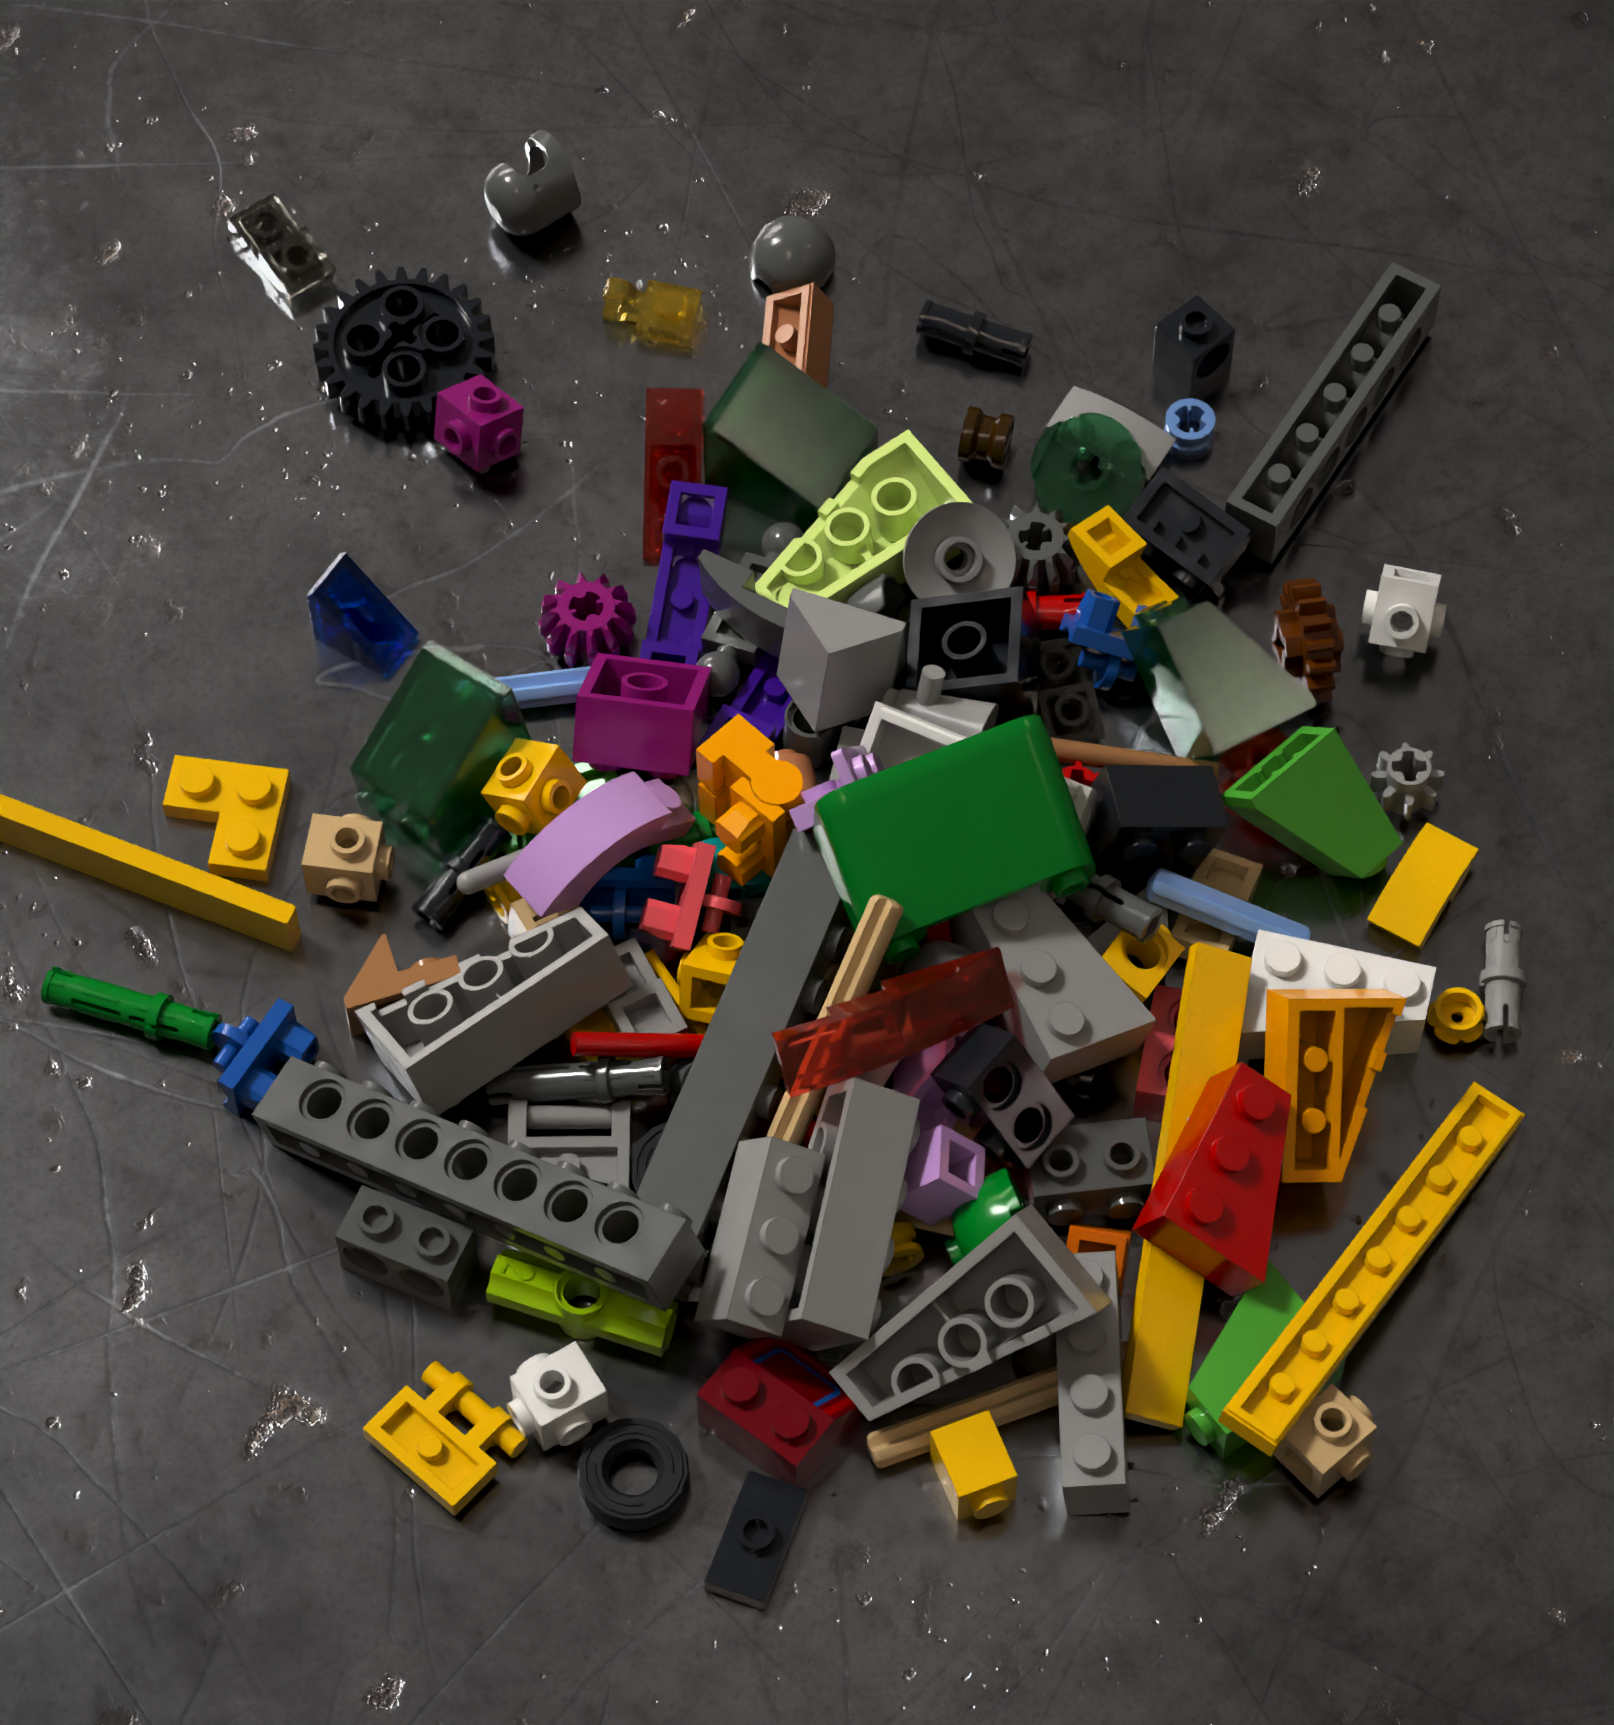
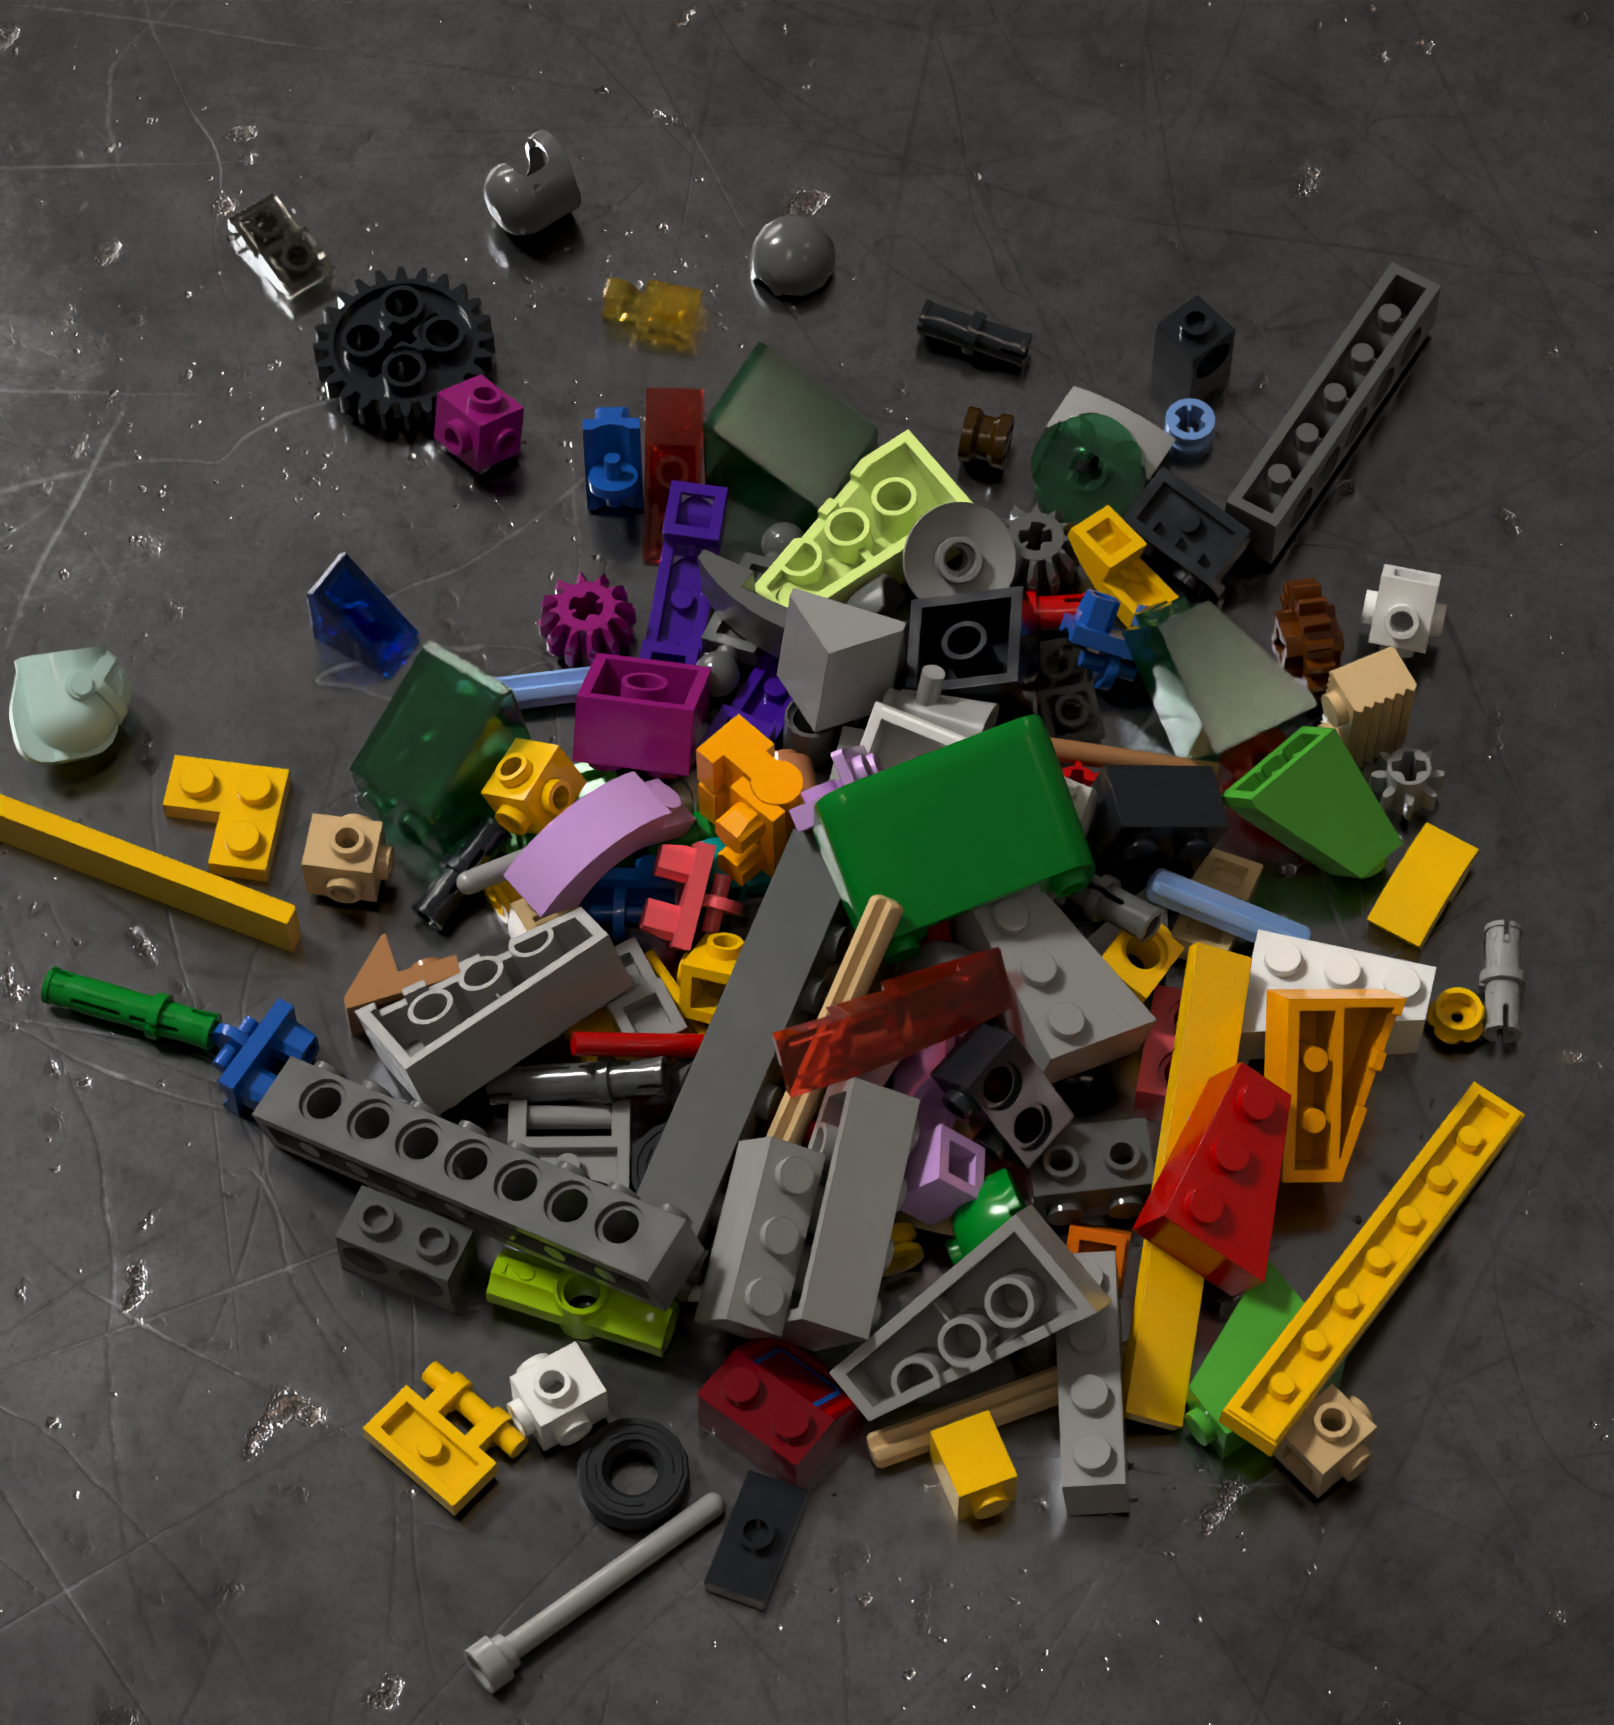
nougat slope [758,282,834,395] -> none
none -> light aqua helmet [9,646,131,766]
none -> light grey piece [463,1492,725,1693]
none -> blue hips [583,407,644,510]
none -> tan brick [1317,646,1417,768]

